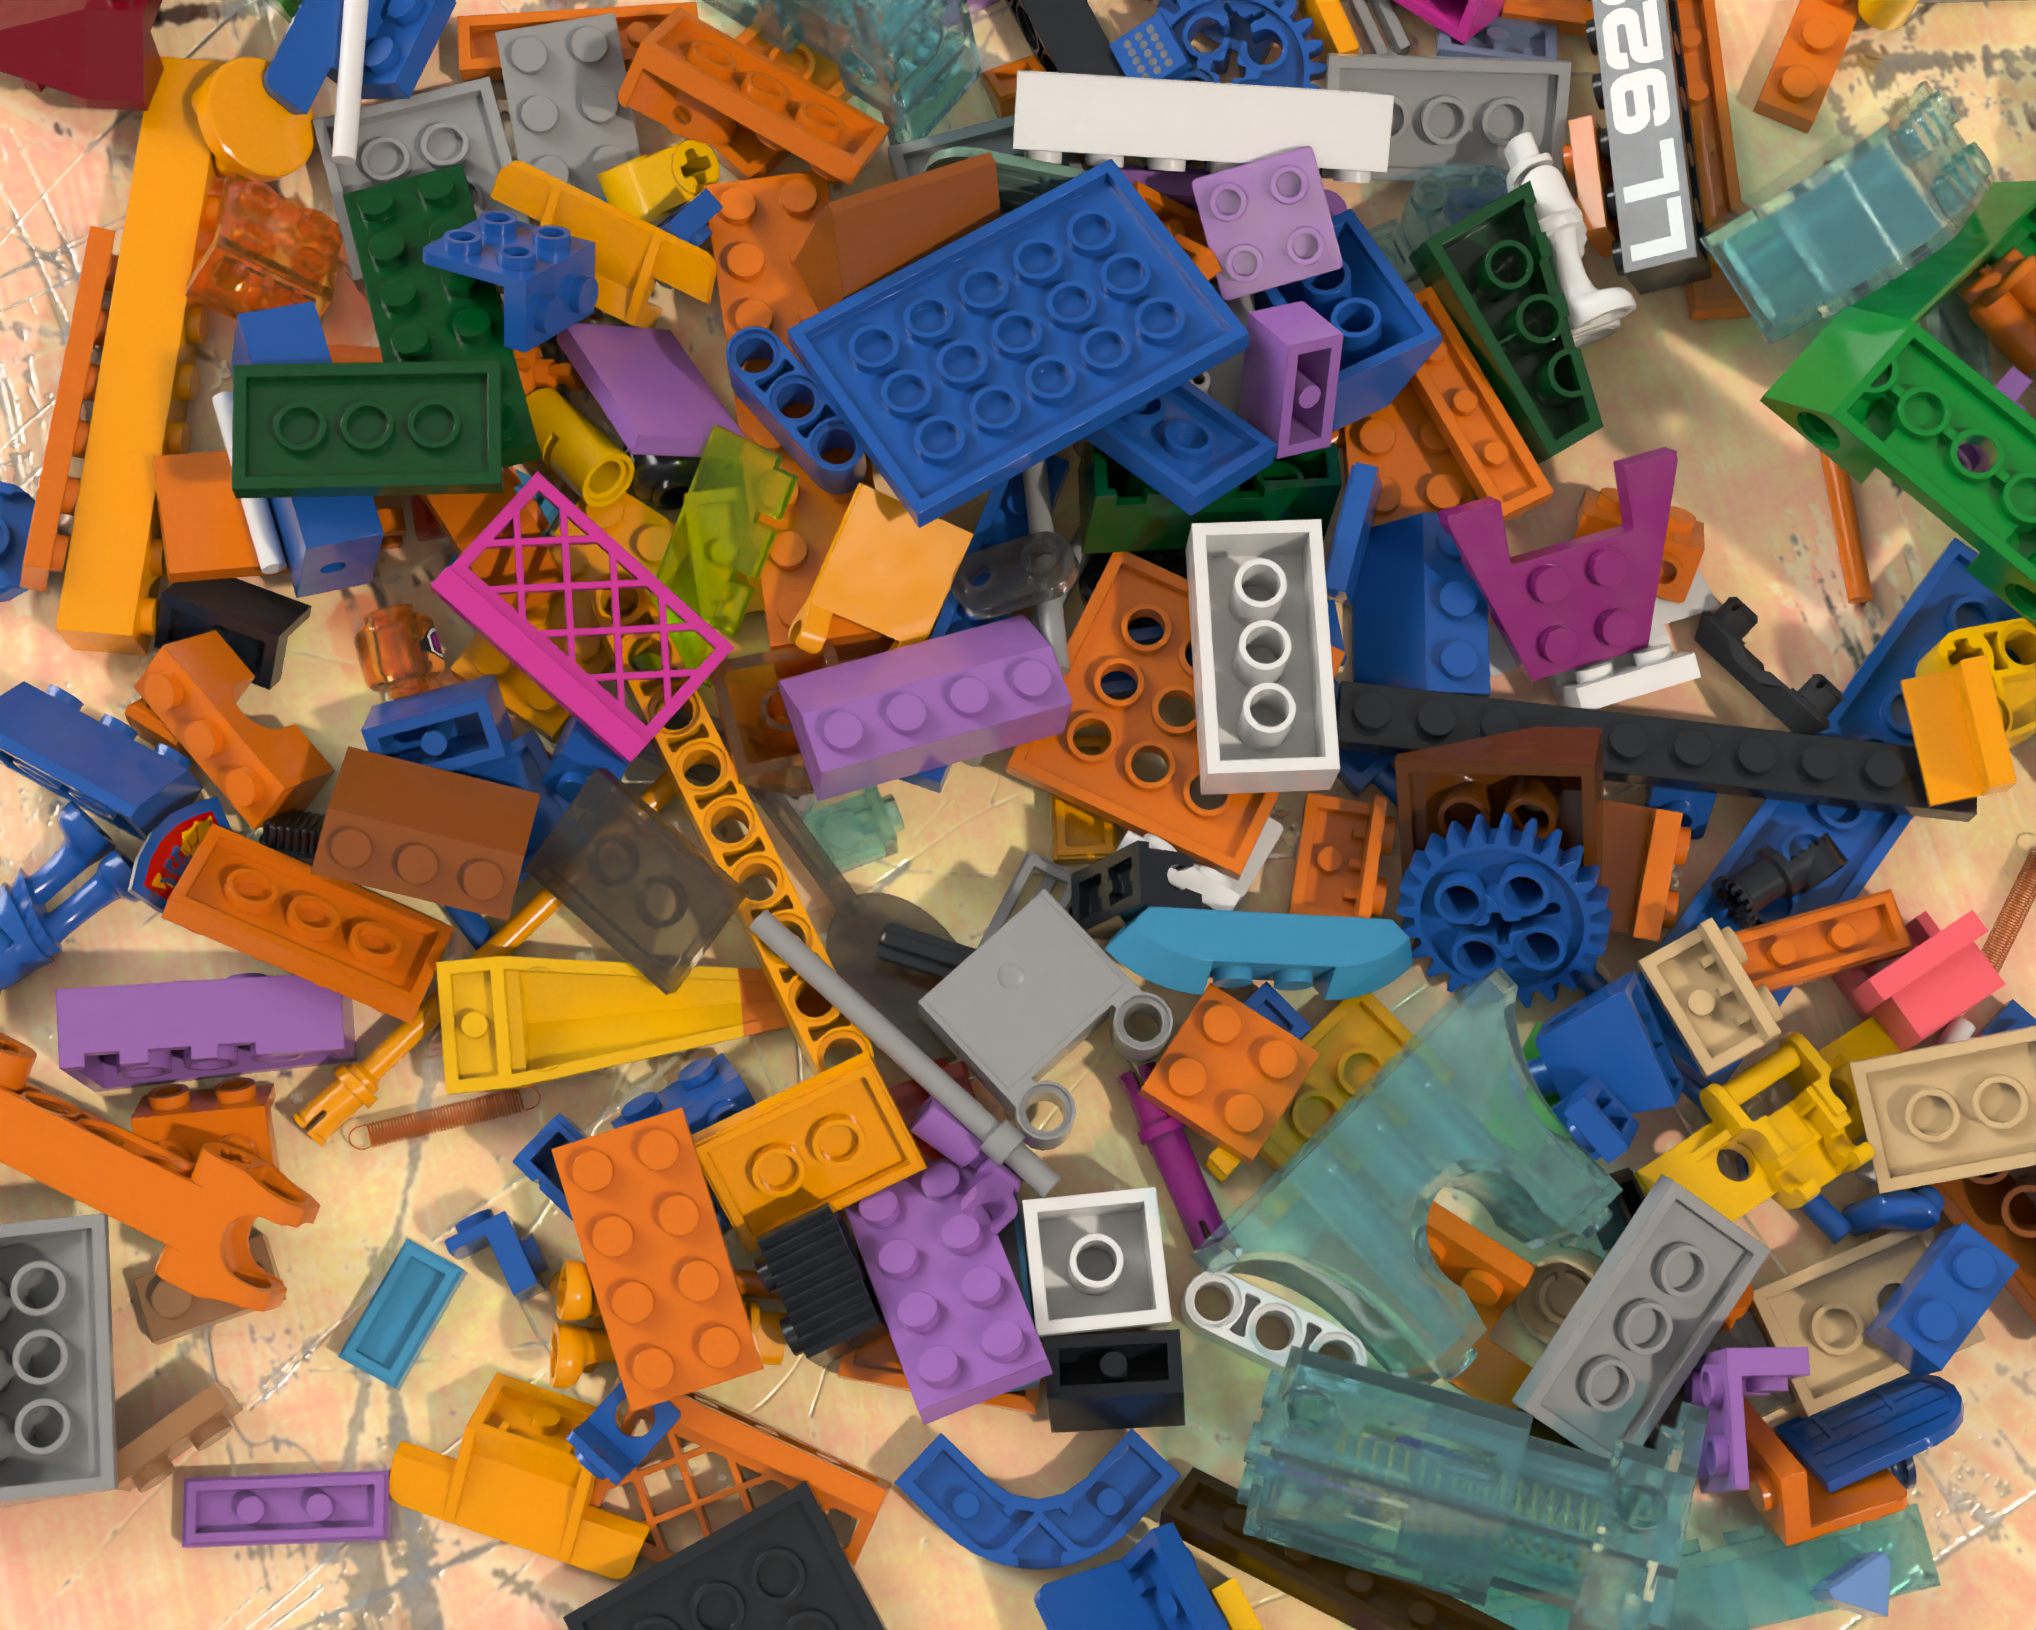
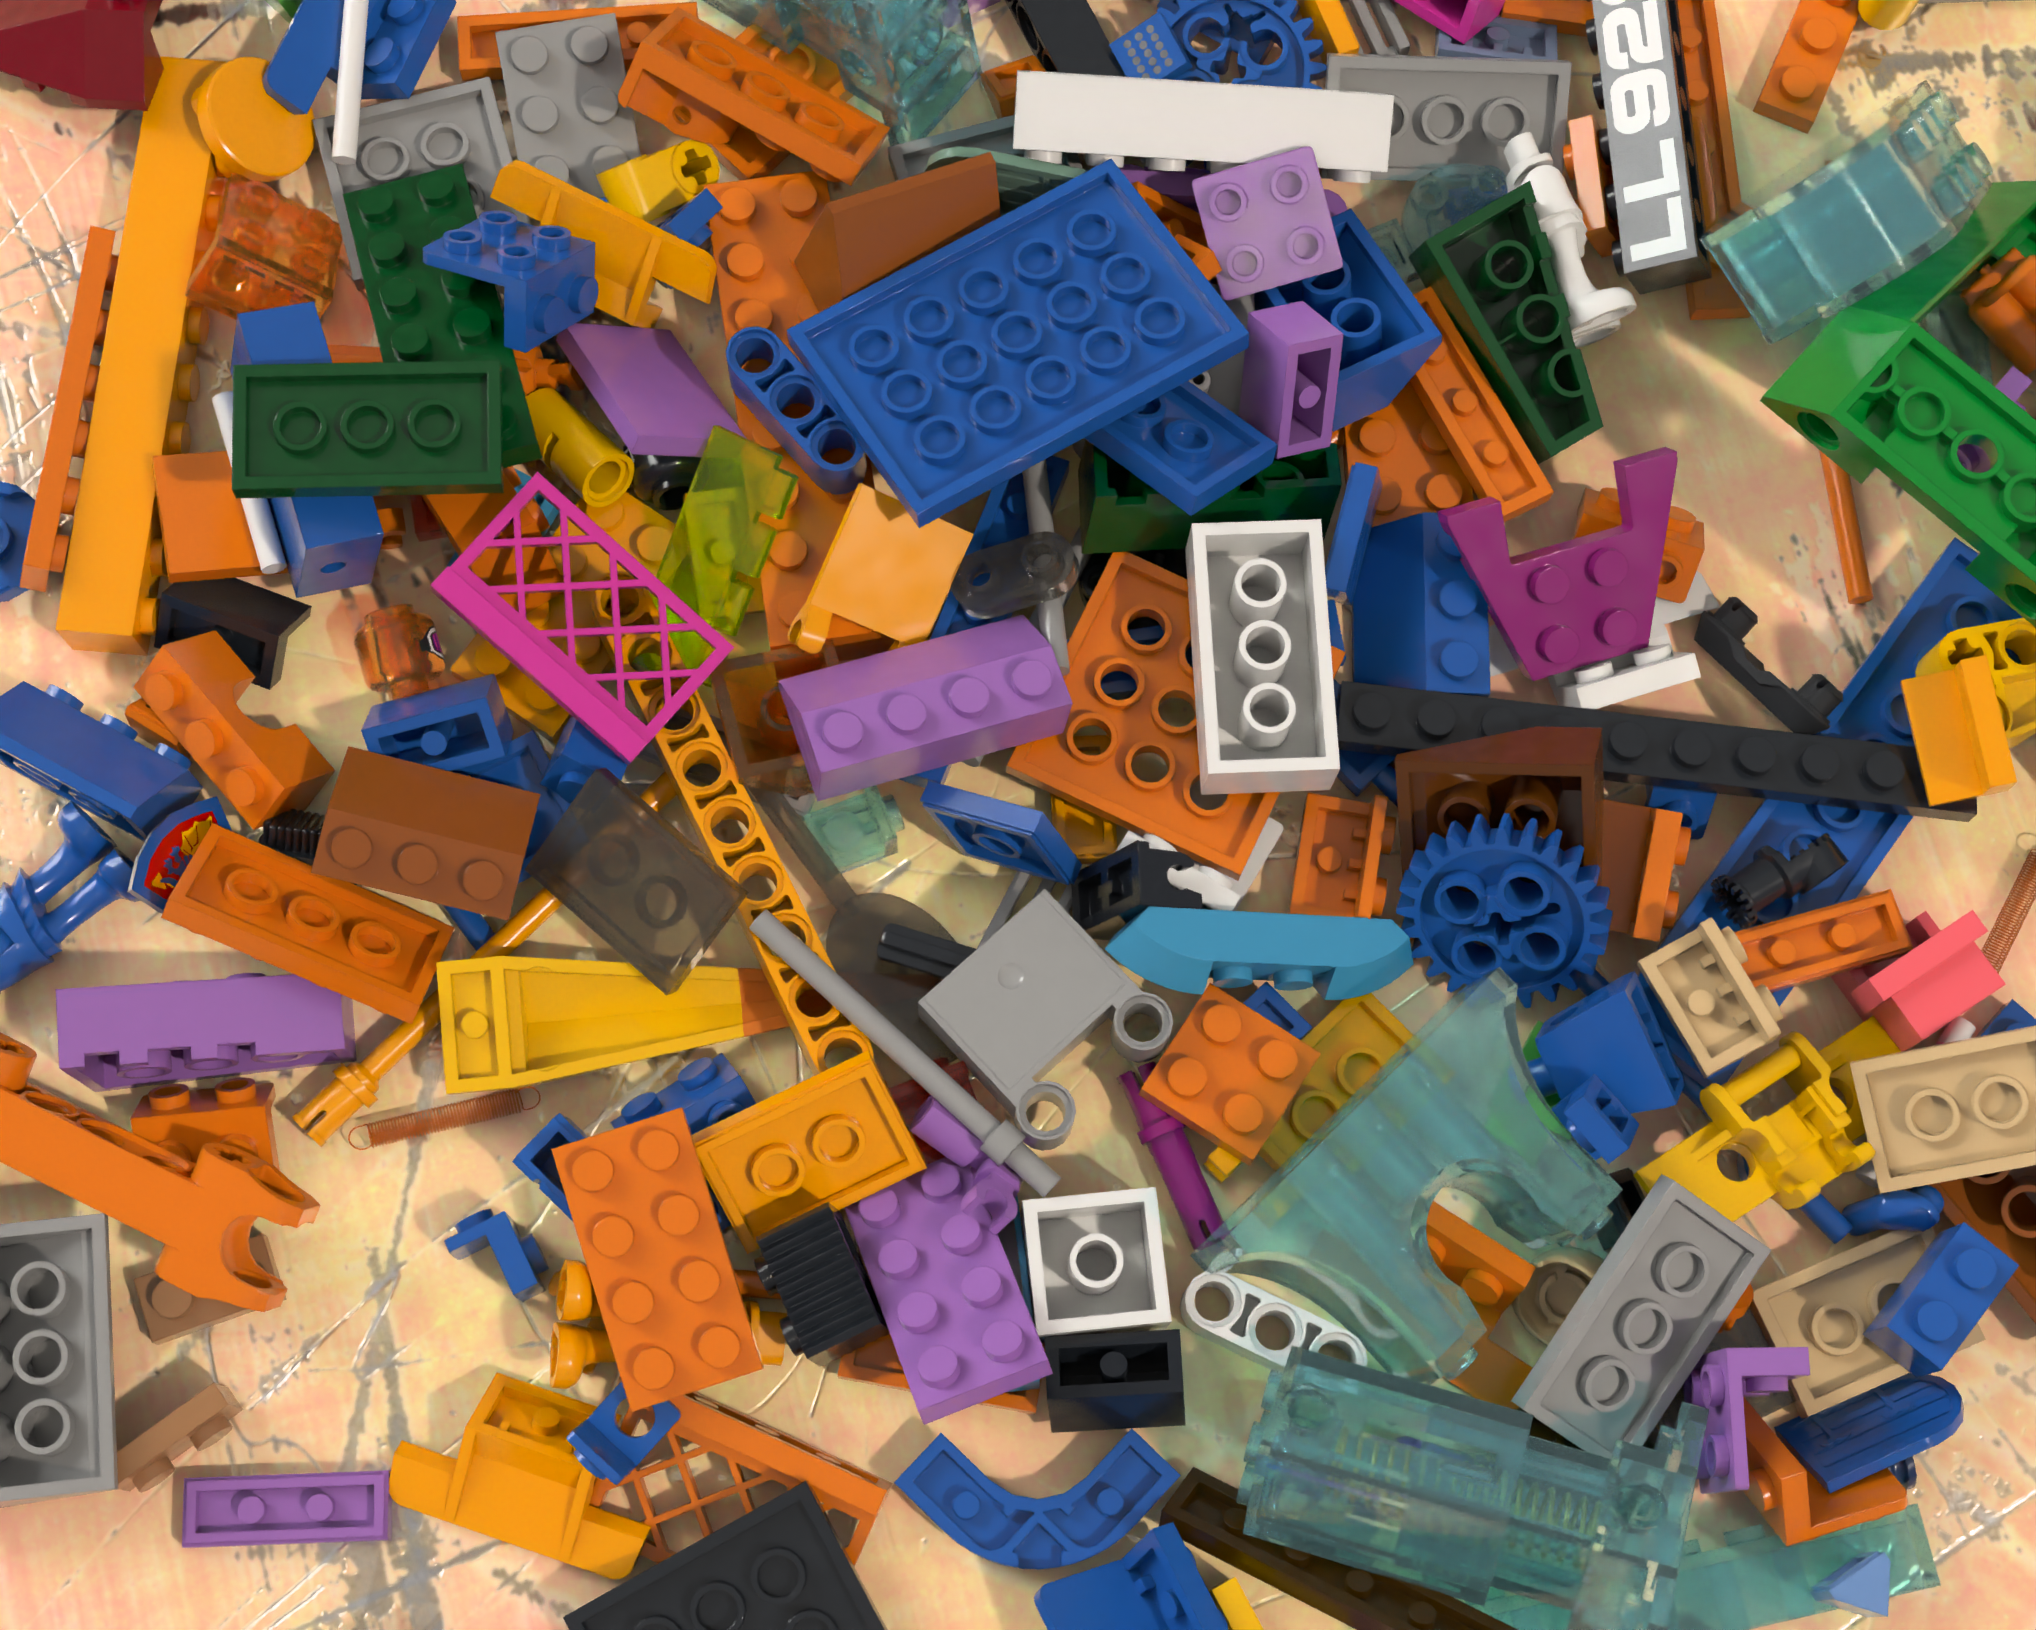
dark azure tile [338,1239,468,1390] -> none
none -> blue tile [920,780,1082,885]

